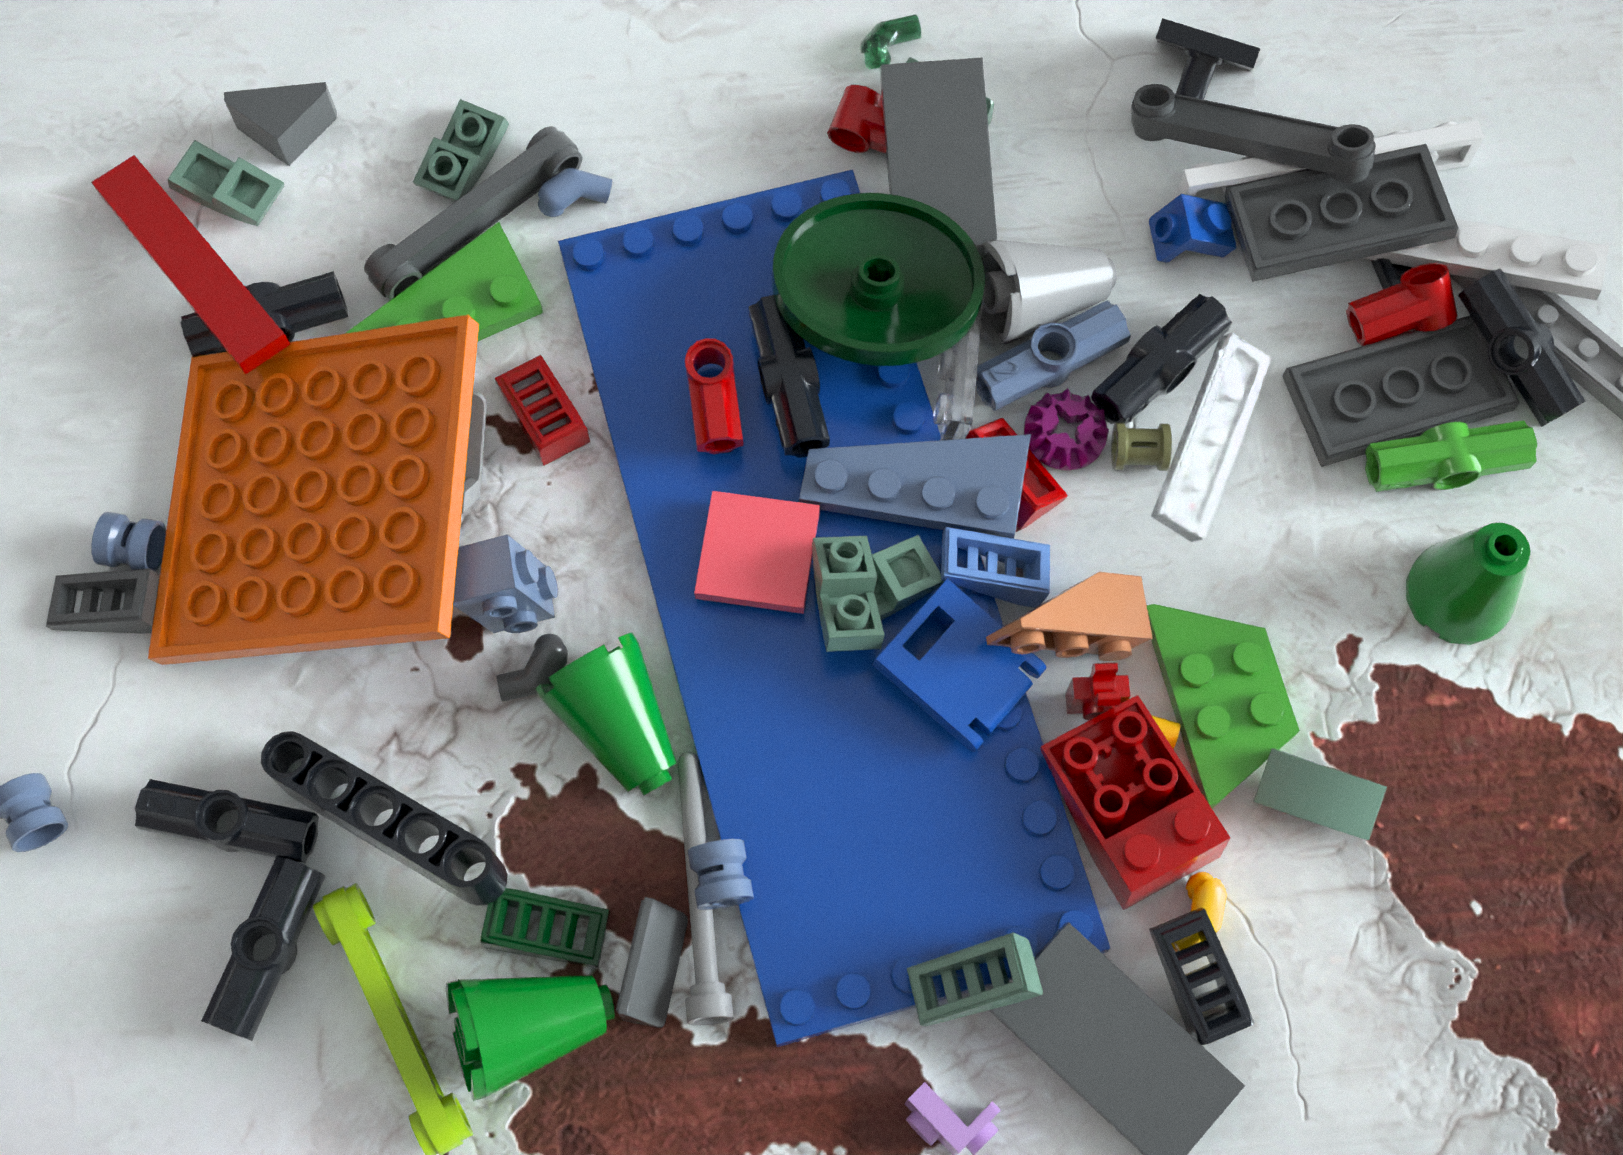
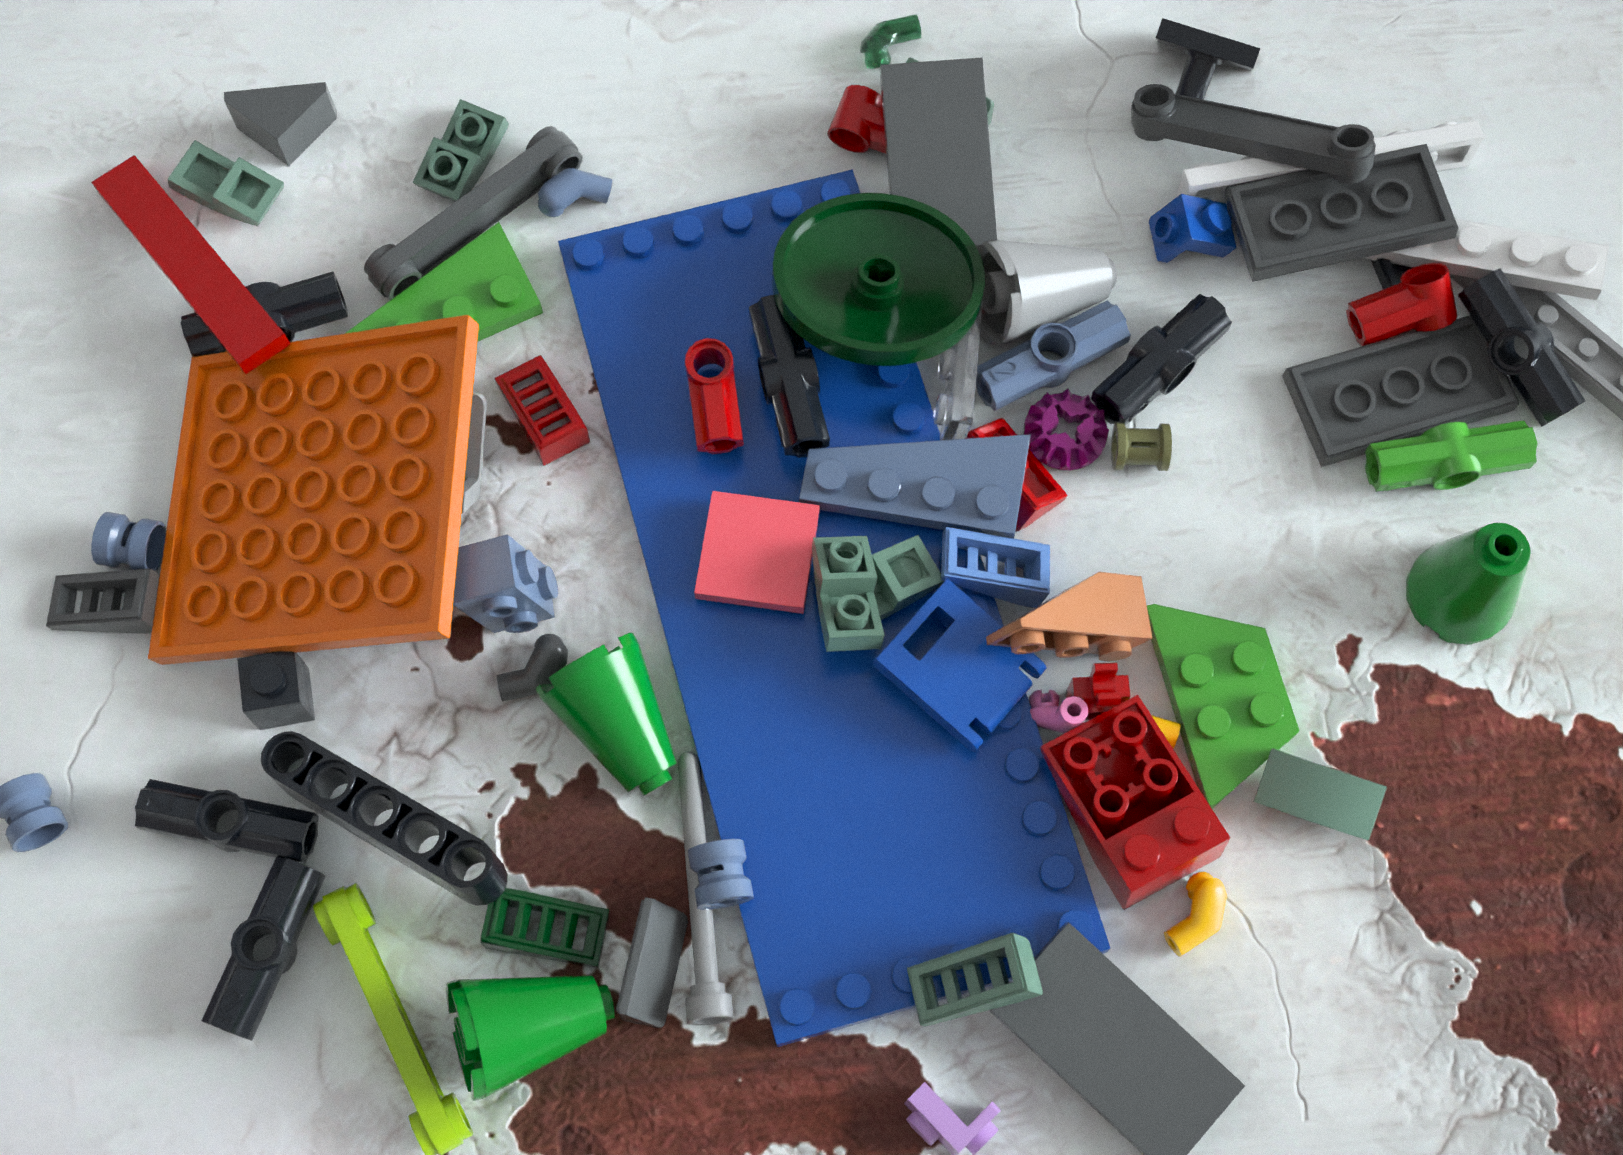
black slope [1149,908,1254,1045] -> none
clear plate [1151,332,1271,542] -> none
none -> black brick [237,651,315,730]
none -> bright pink arm [1029,689,1088,733]

